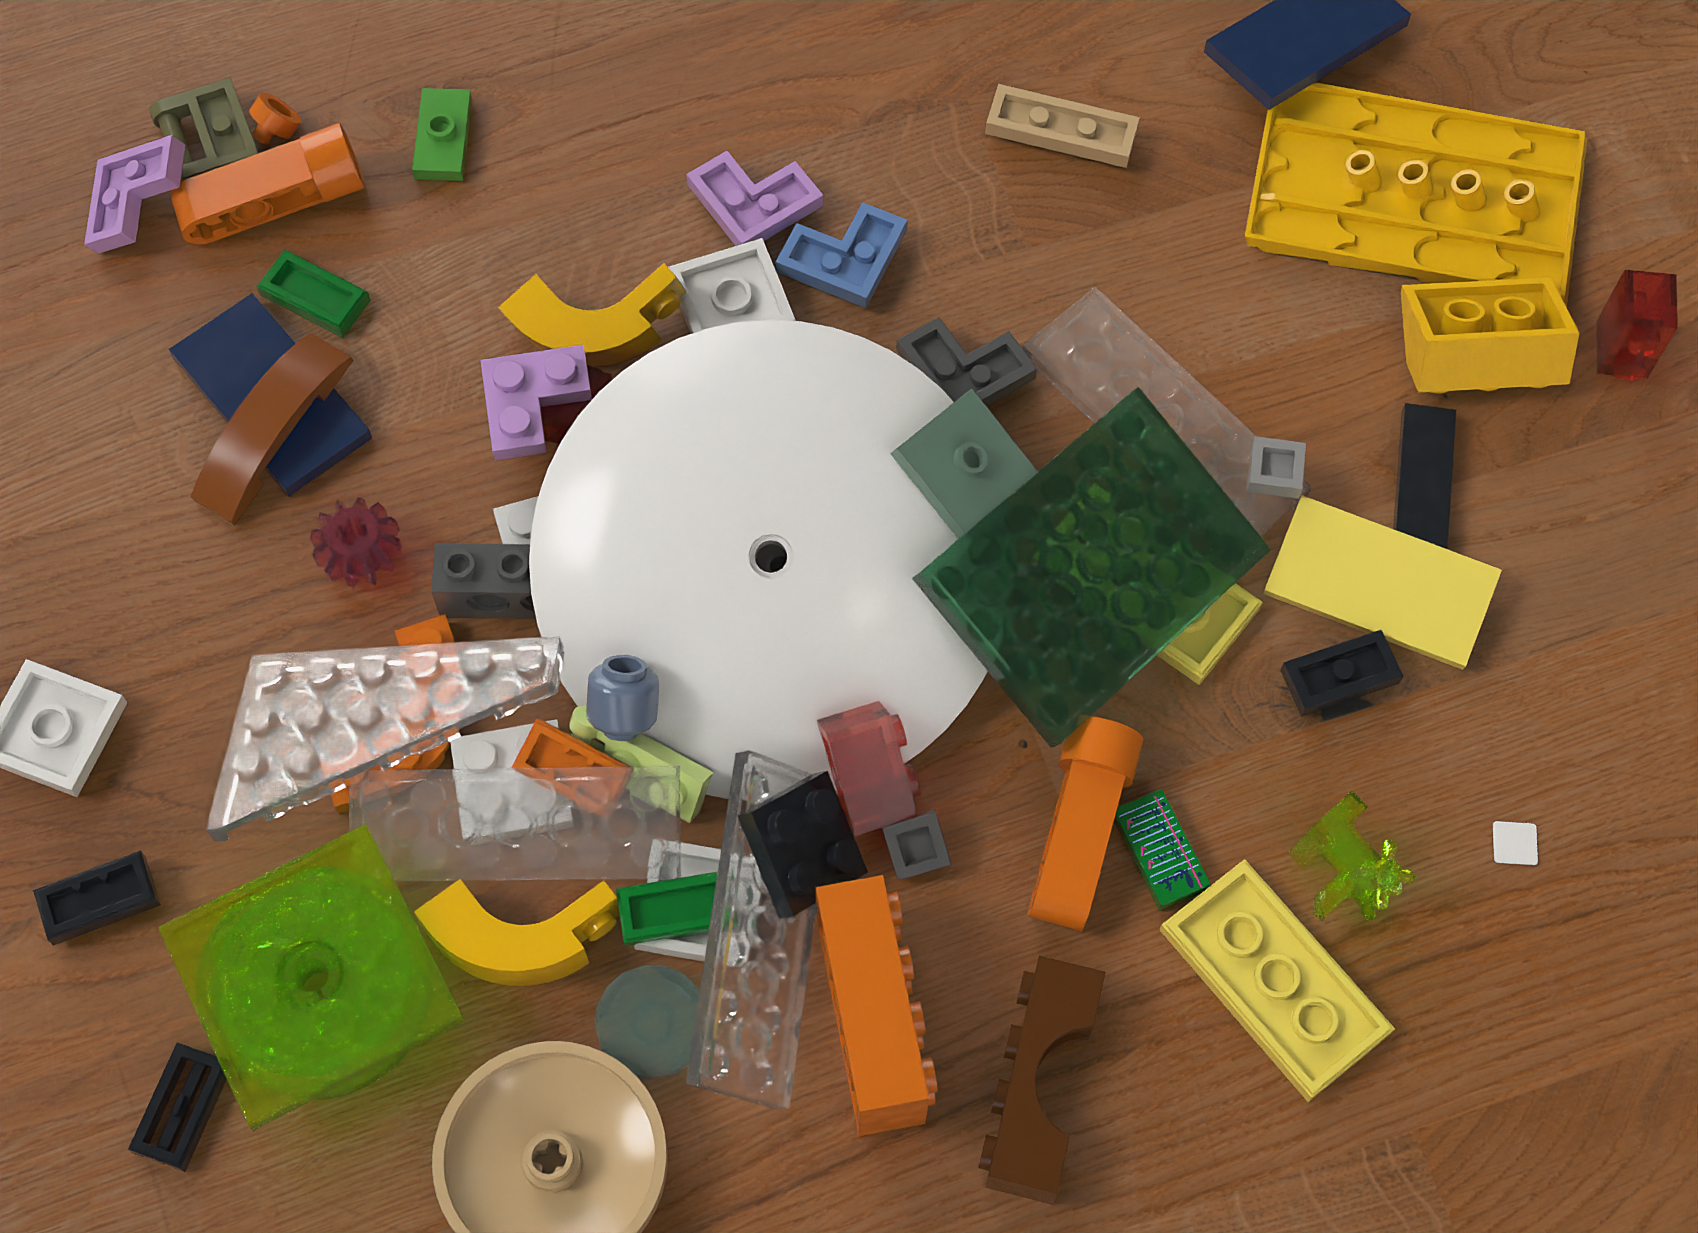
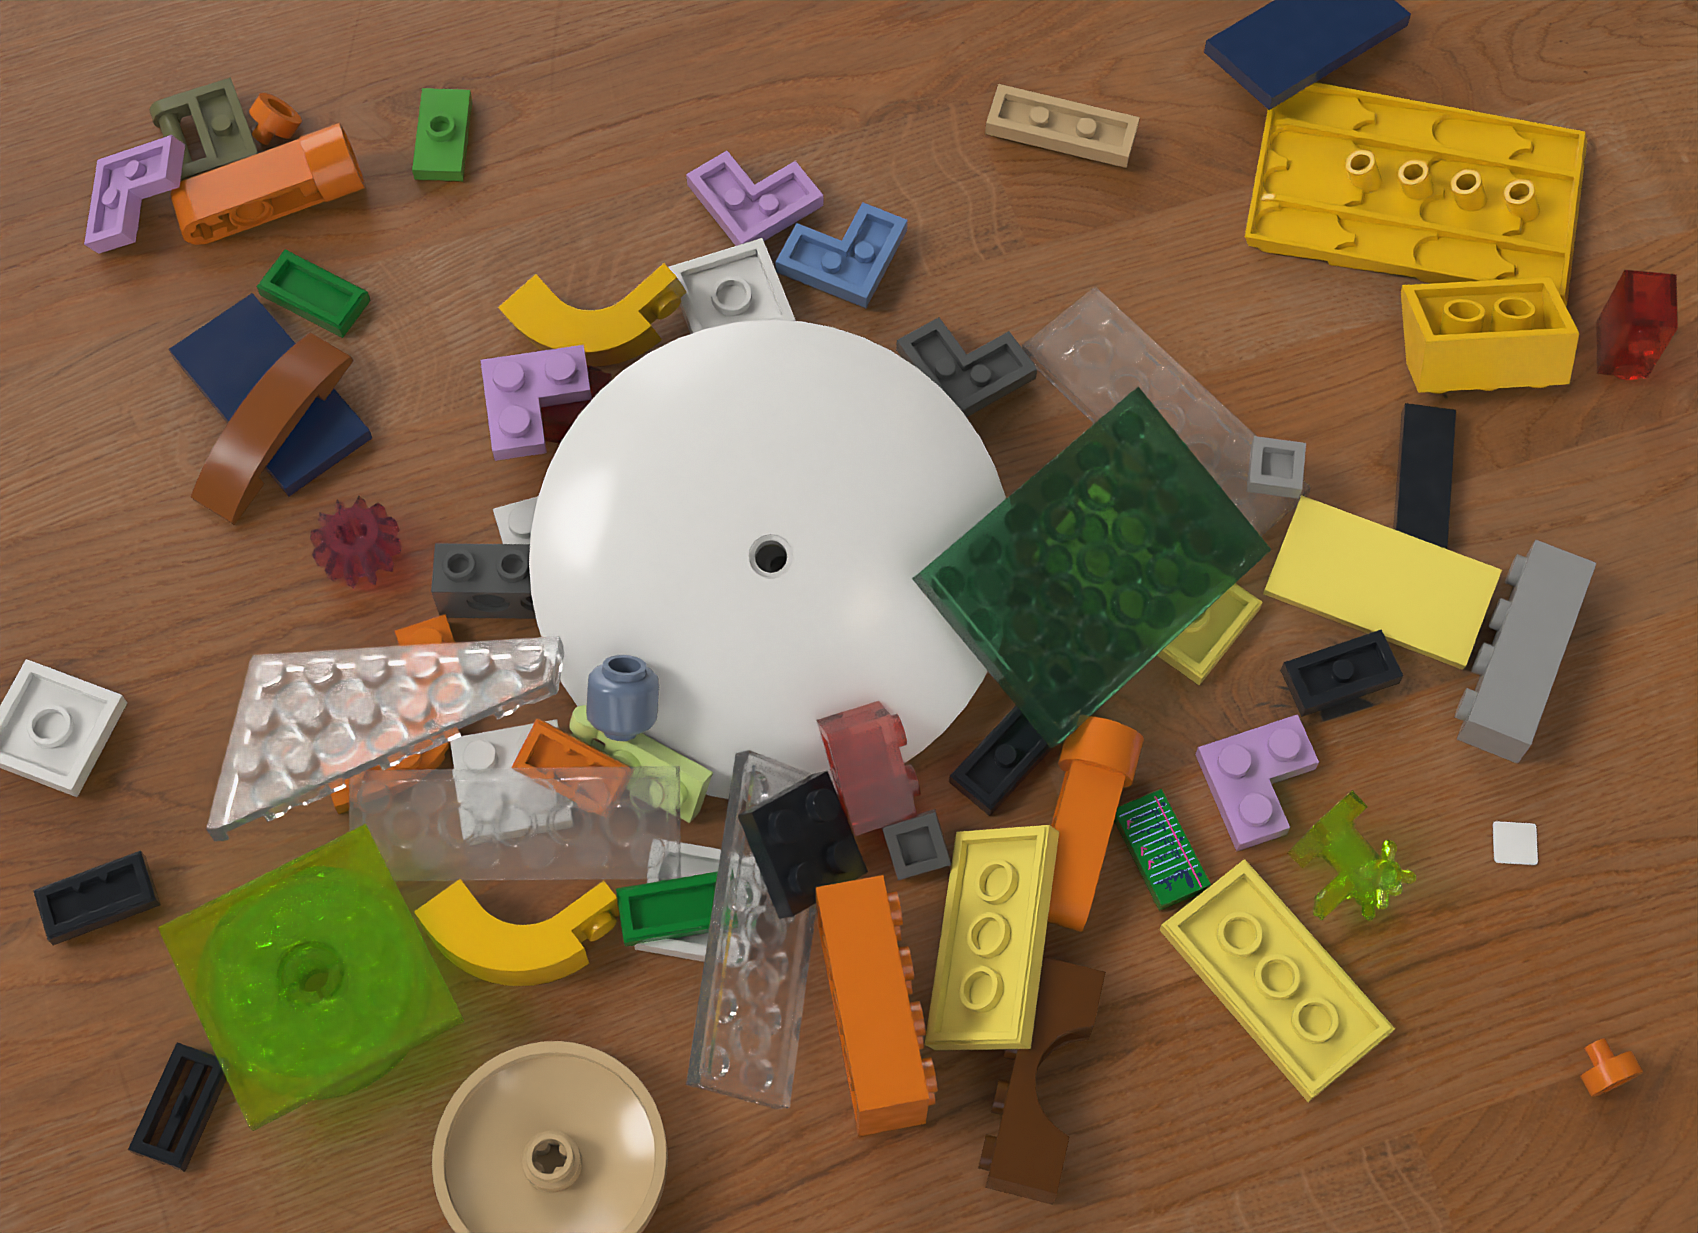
clear light blue tile [595,965,708,1079] -> none
sand green plate [890,388,1039,539] -> none
none -> light yellow tile [924,825,1059,1050]
none -> black tile [949,664,1095,816]
none -> lavender plate [1195,714,1319,851]
none -> light grey brick [1454,540,1596,764]
none -> orange tile [1580,1038,1643,1097]

